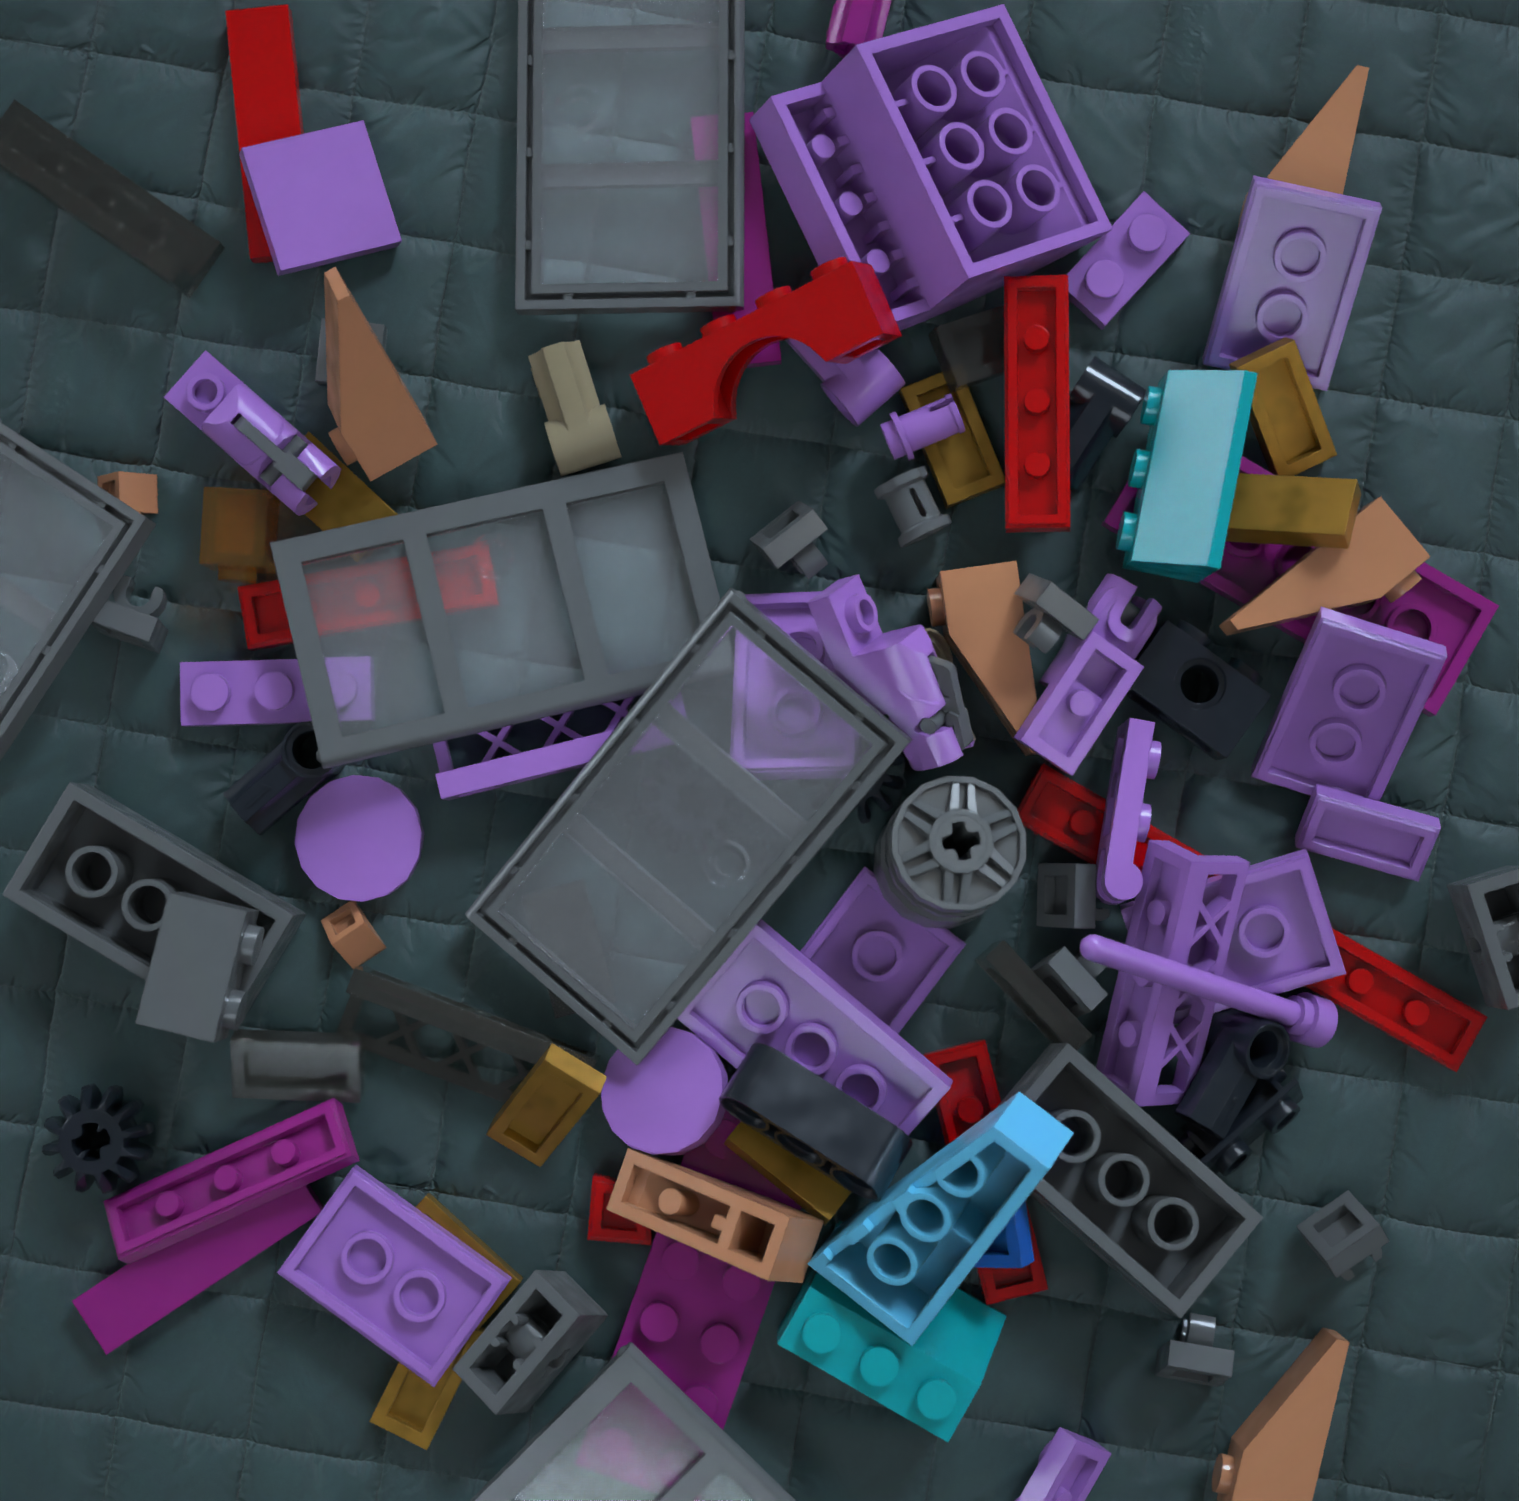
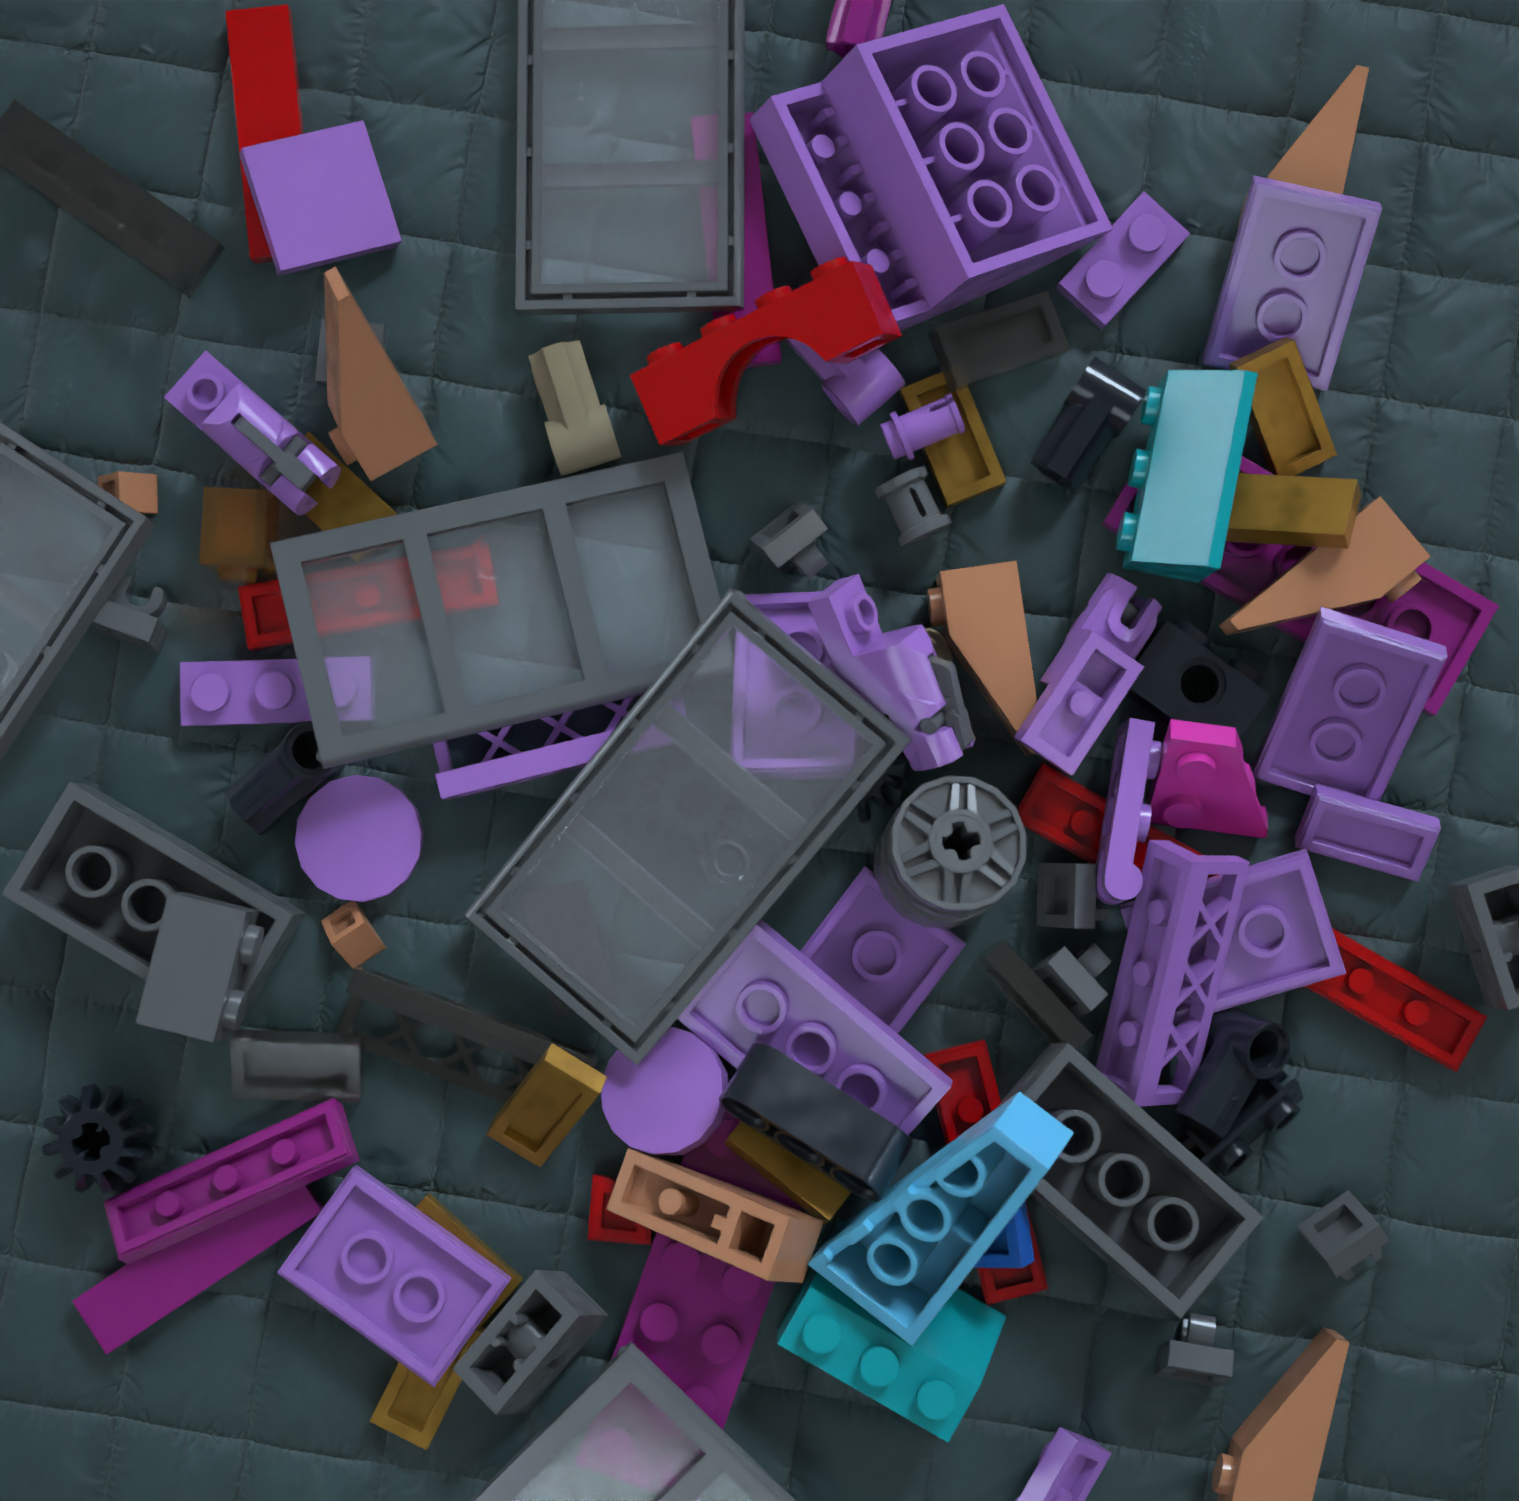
red tile [1004,275,1070,533] -> none
dark grey tile [1013,573,1099,654] -> none
medium lavender piece [1080,934,1338,1048] -> none
none -> dark pink wing [1145,719,1268,838]

